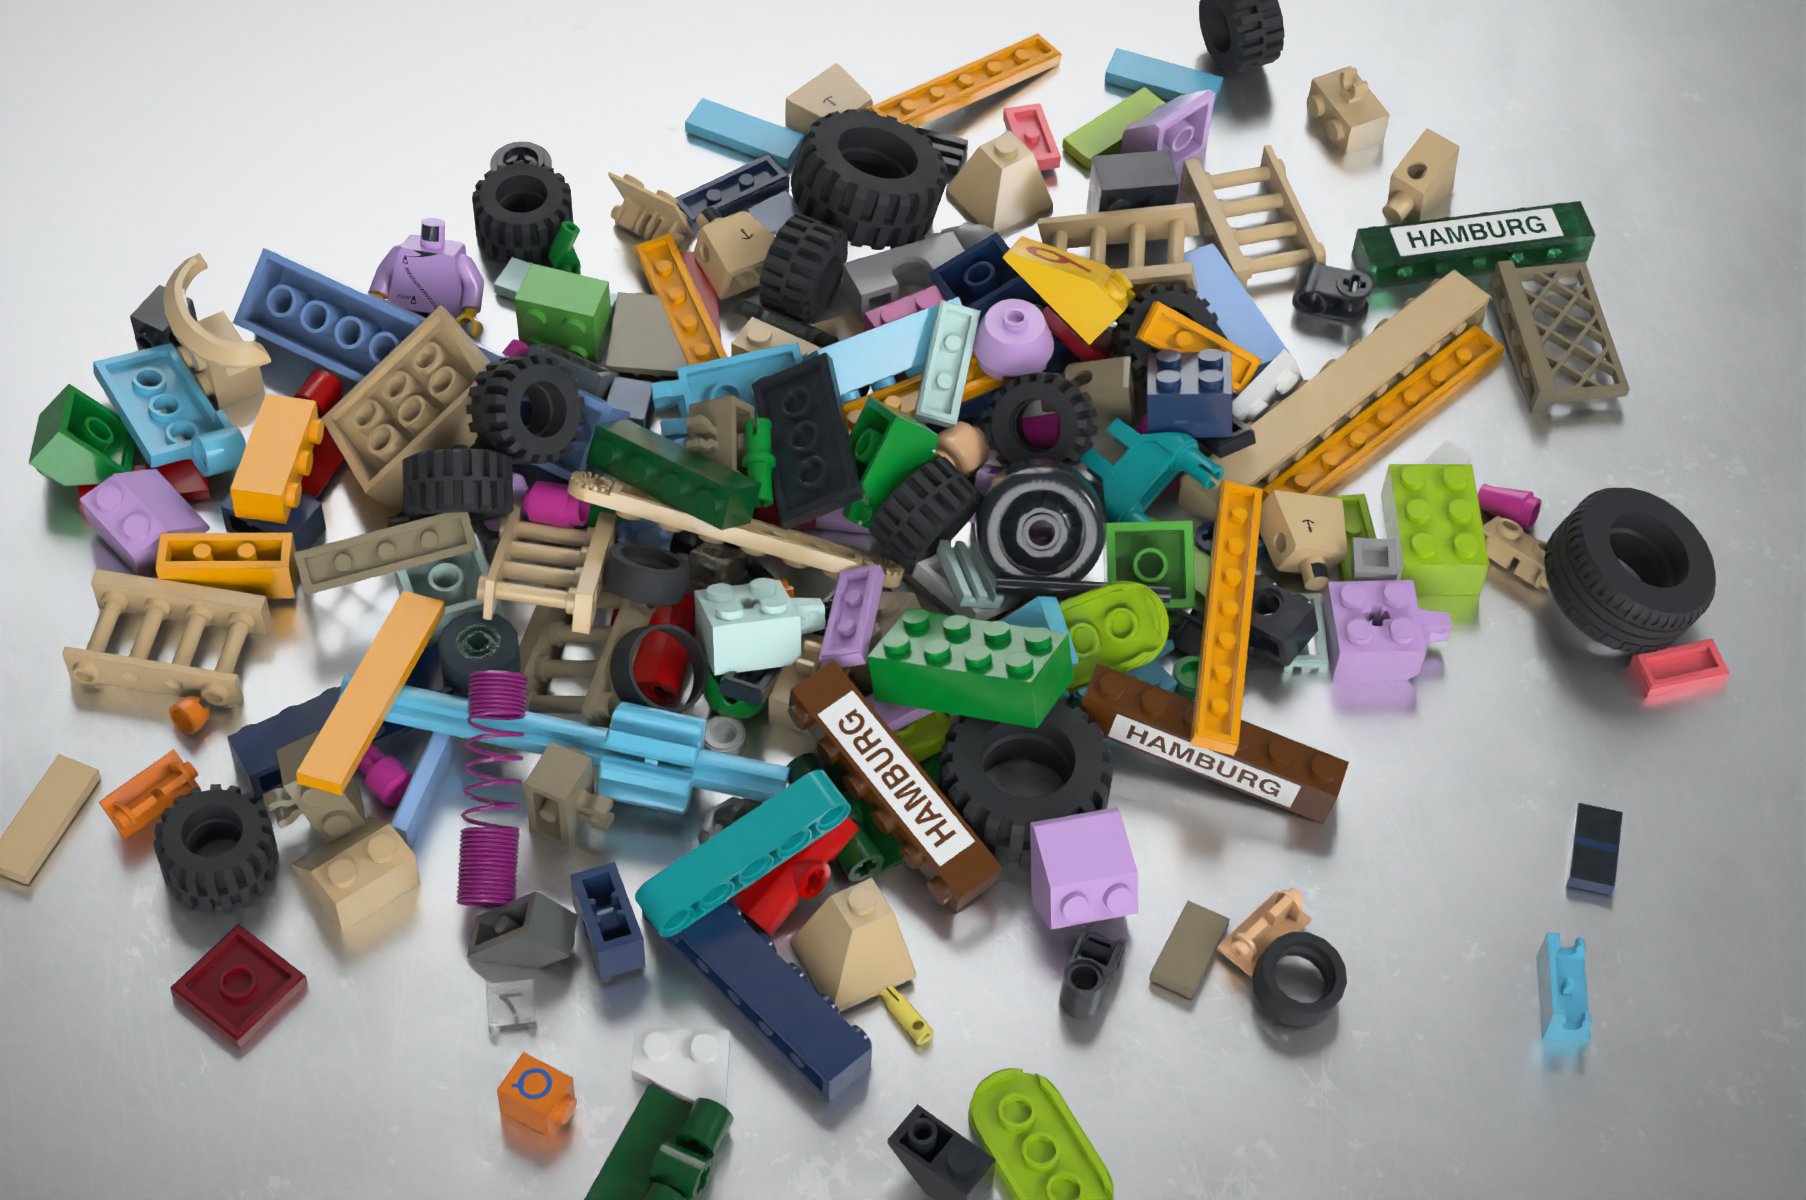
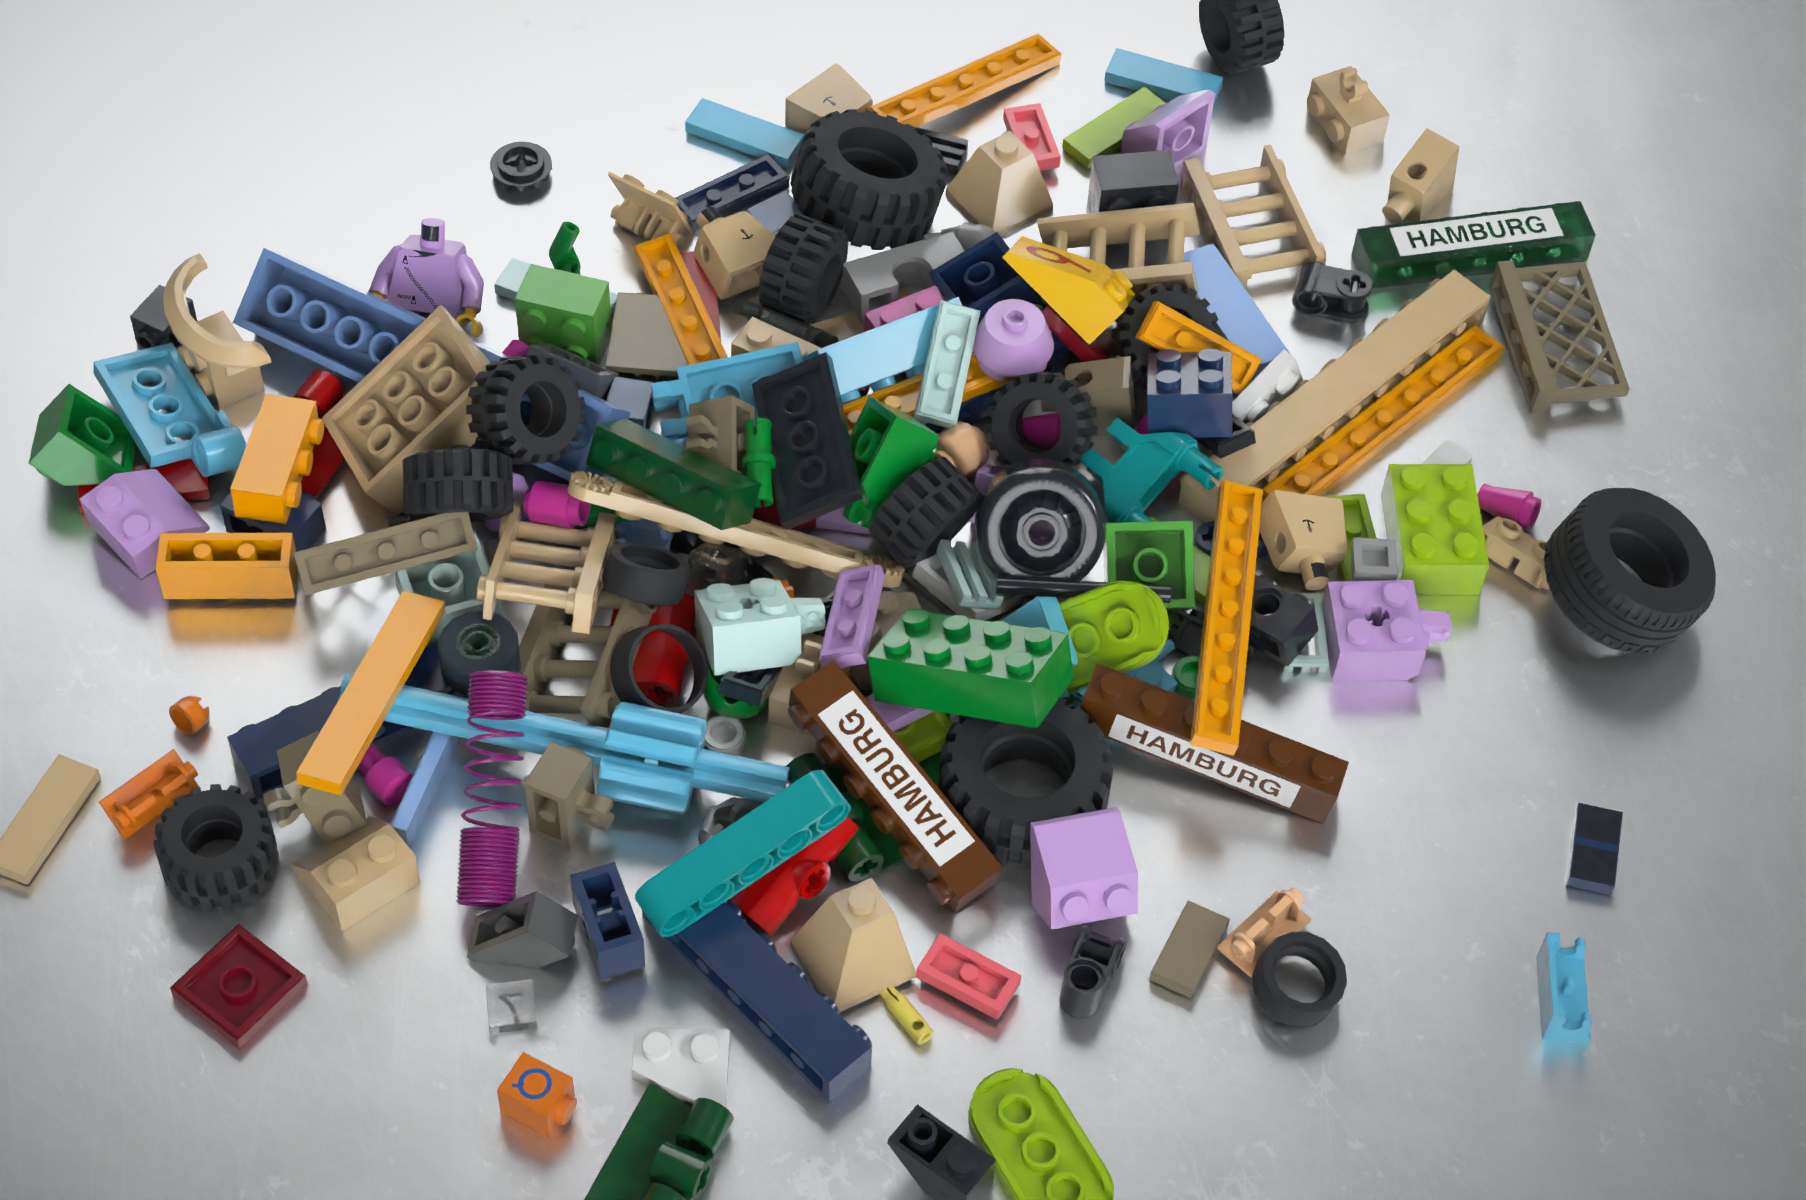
tan fence [62,569,272,706] -> none
black tyre [472,161,574,264] -> none
coral tile [1630,638,1730,698] -> none
none -> coral plate [916,933,1022,1020]

